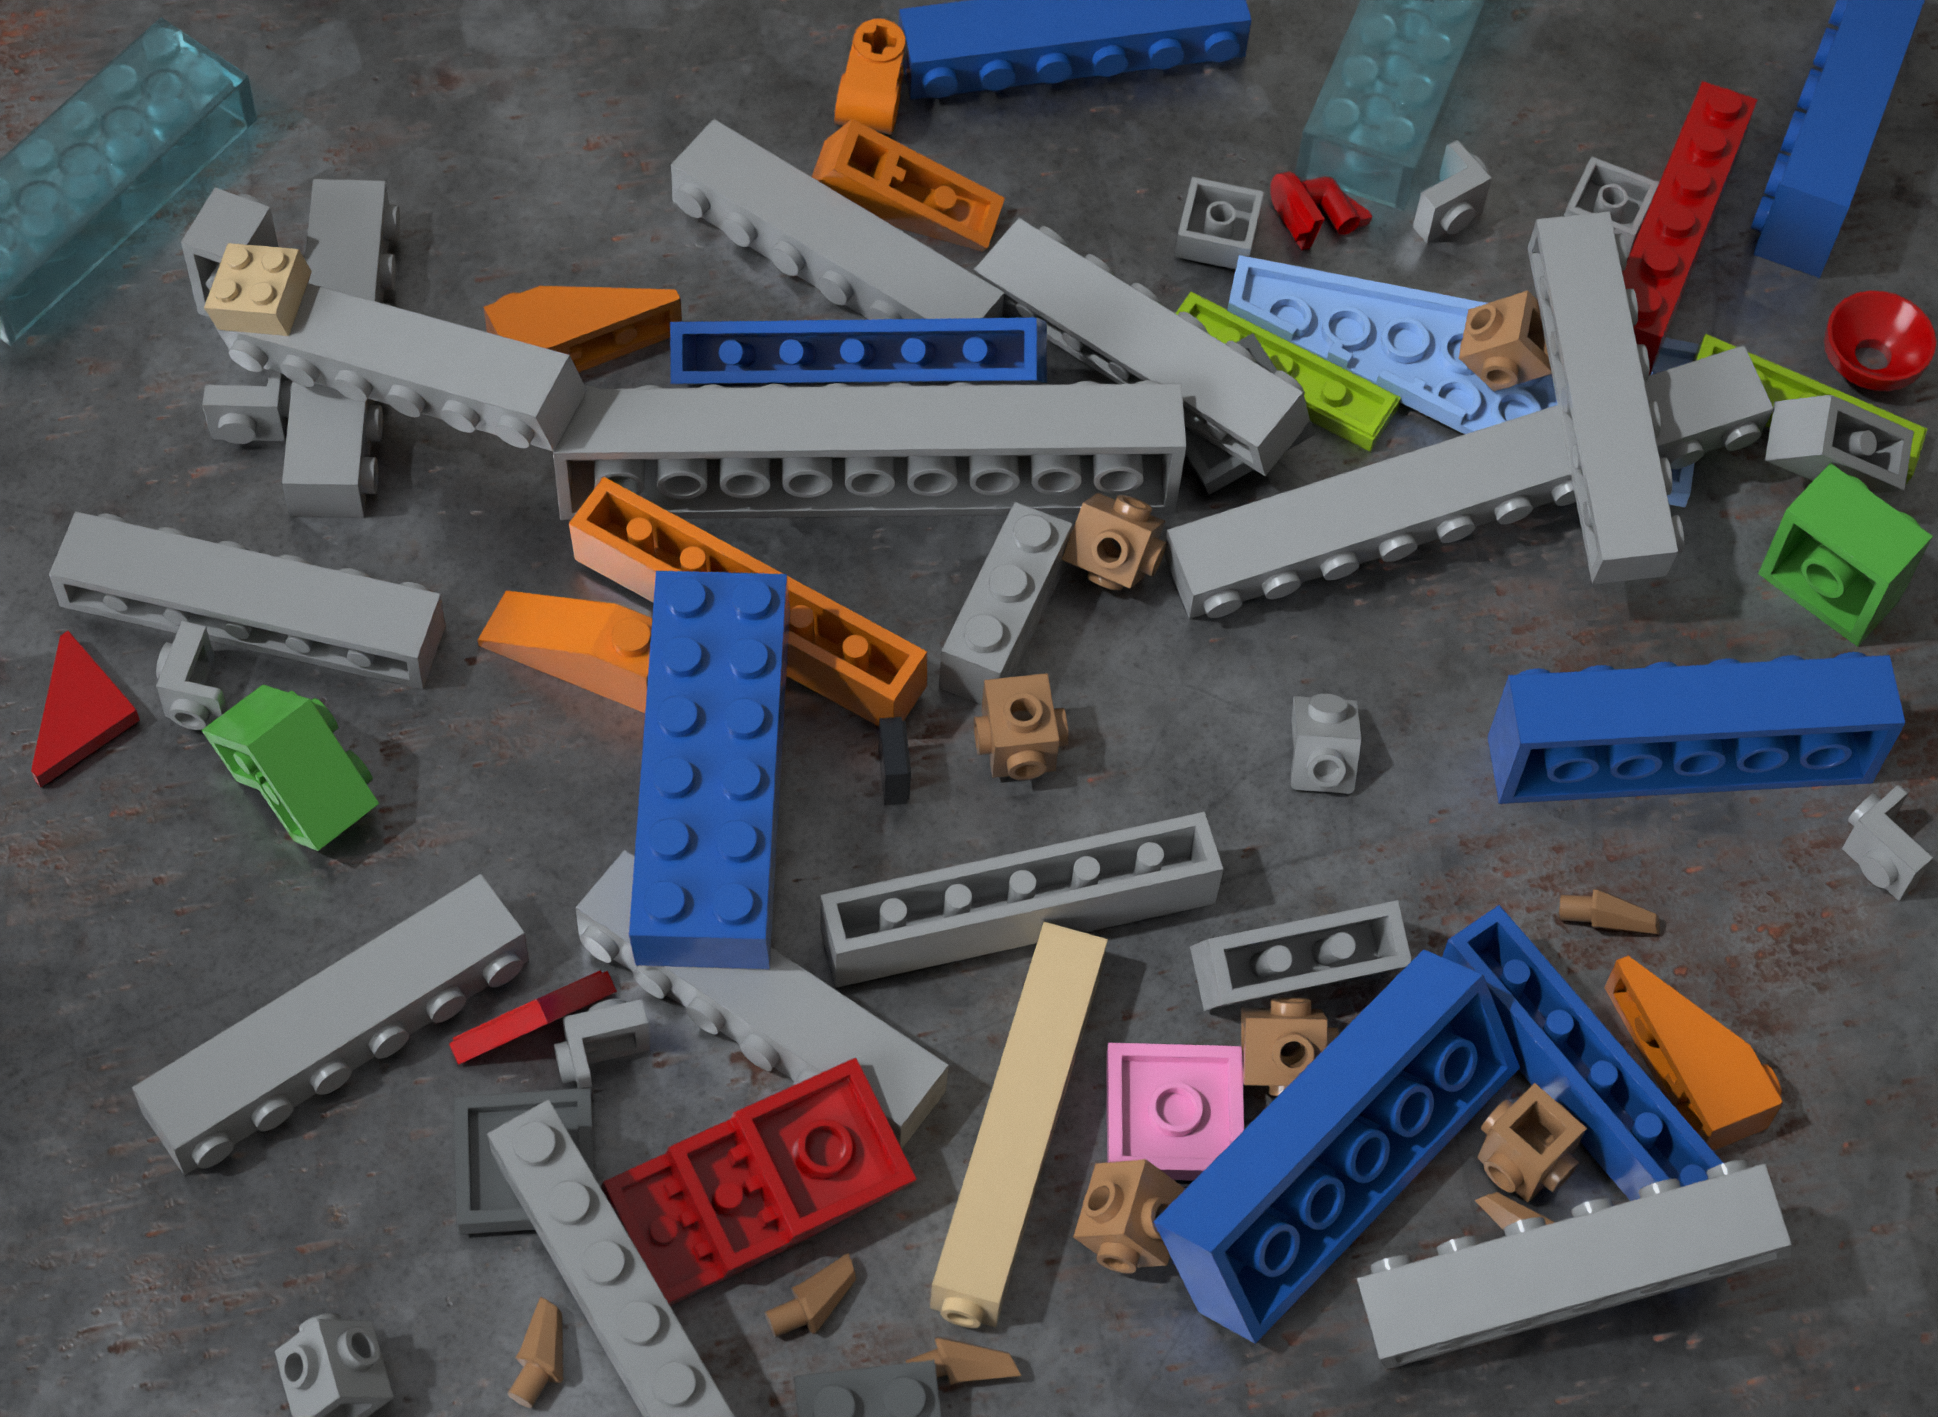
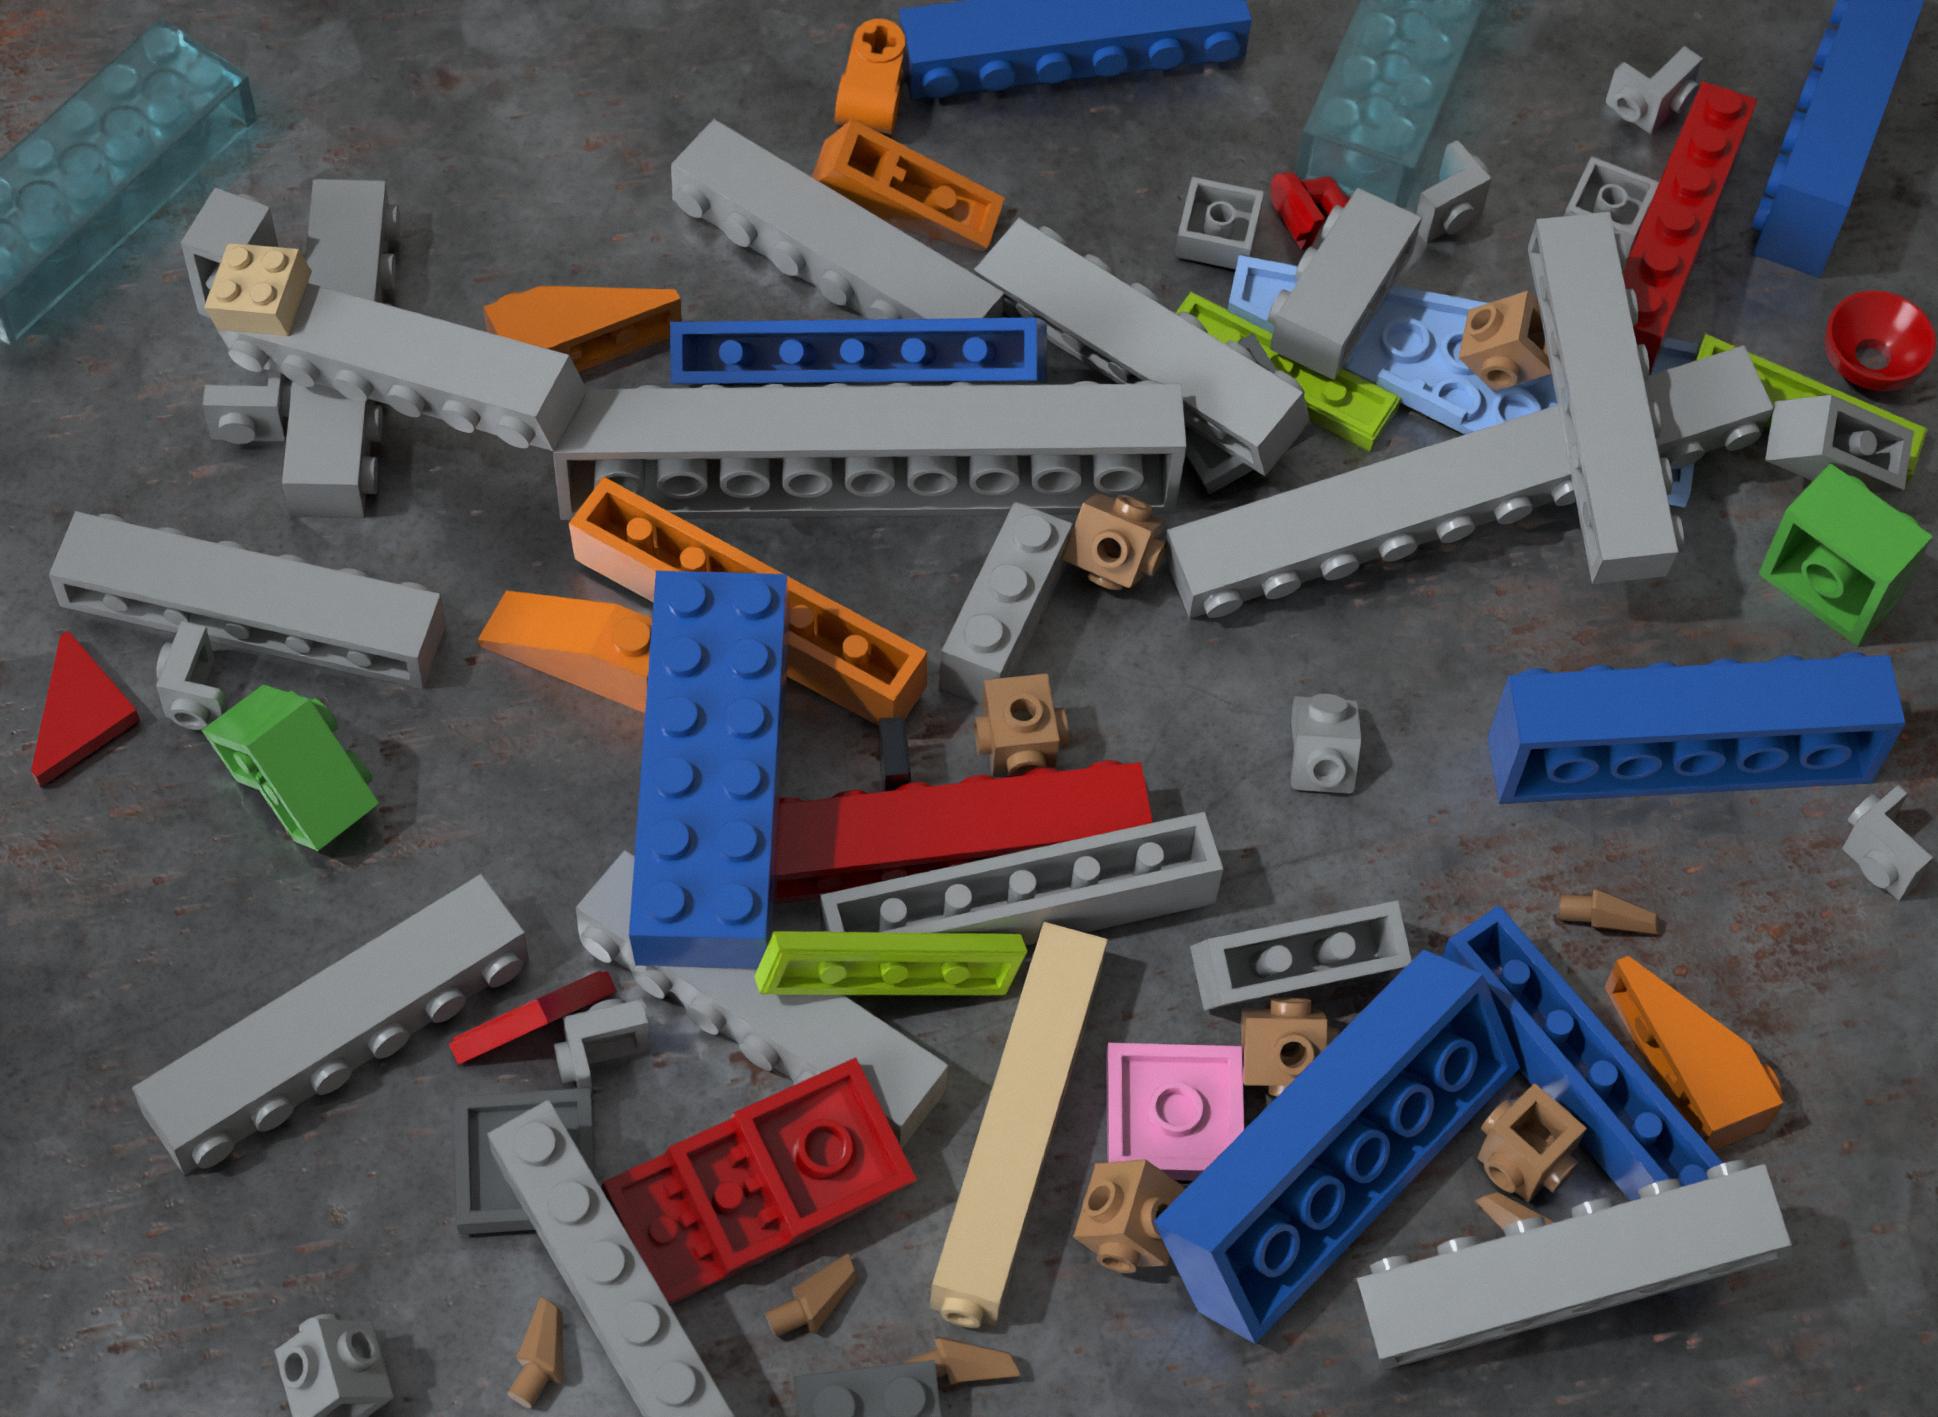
none -> lime tile [754,931,1027,995]
none -> red brick [773,760,1153,905]
none -> light grey brick [1268,187,1422,380]
none -> light grey bracket [1606,46,1703,134]

